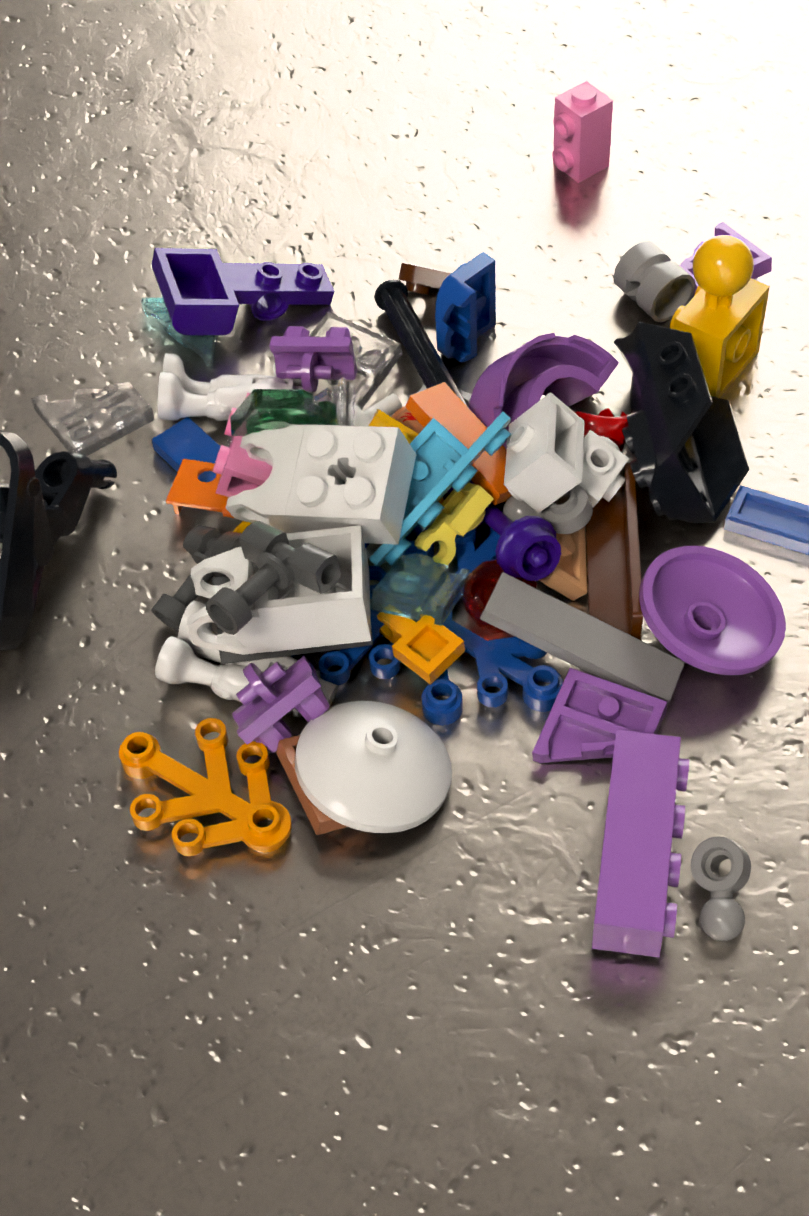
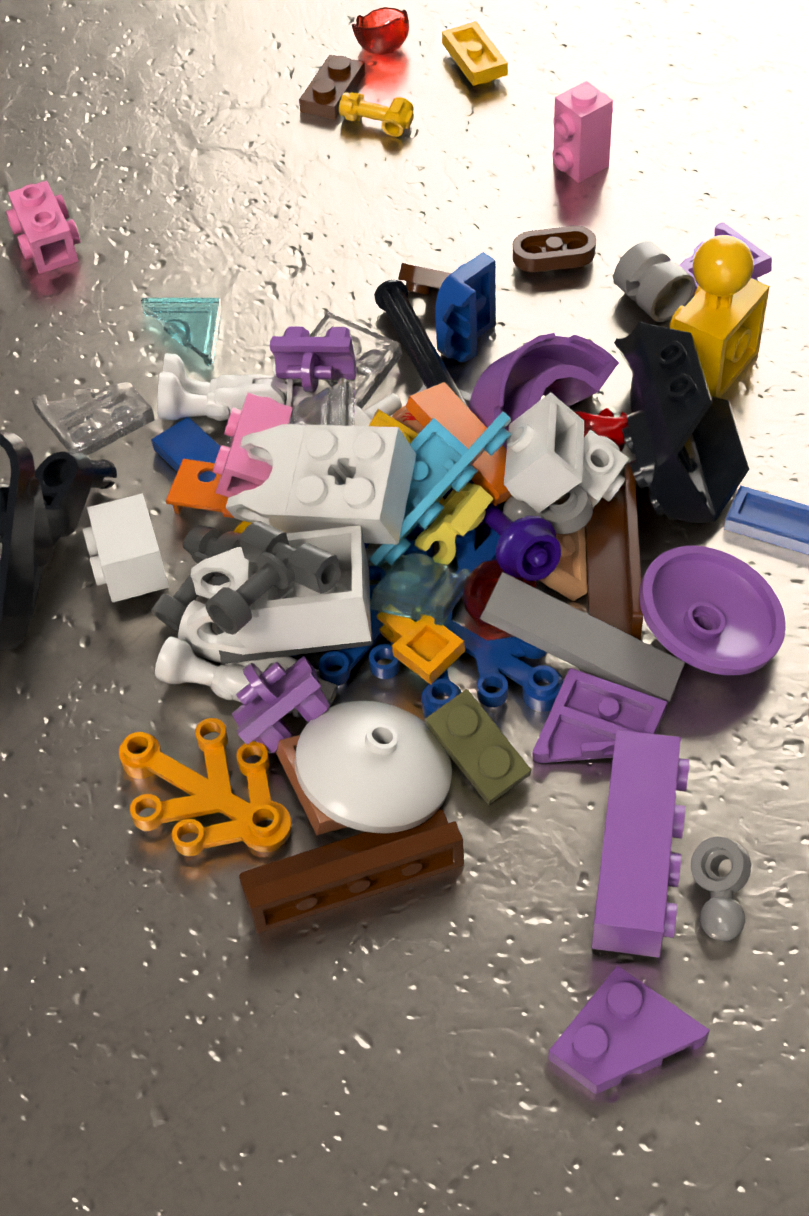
dark purple plate [152,248,335,335] -> none
clear green plate [230,389,338,436] -> none
none -> bright pink brick [6,181,81,274]
none -> white brick [83,493,169,602]
none -> reddish brown panel [239,809,464,934]
none -> reddish brown plate [299,54,365,120]
none -> yellow bar [339,92,414,137]
none -> clear red hair [351,7,410,55]
none -> olive plate [425,689,531,806]
none -> yellow plate [442,21,508,86]
none -> reddish brown plate [512,226,597,272]
none -> medium lavender wing [548,965,710,1095]

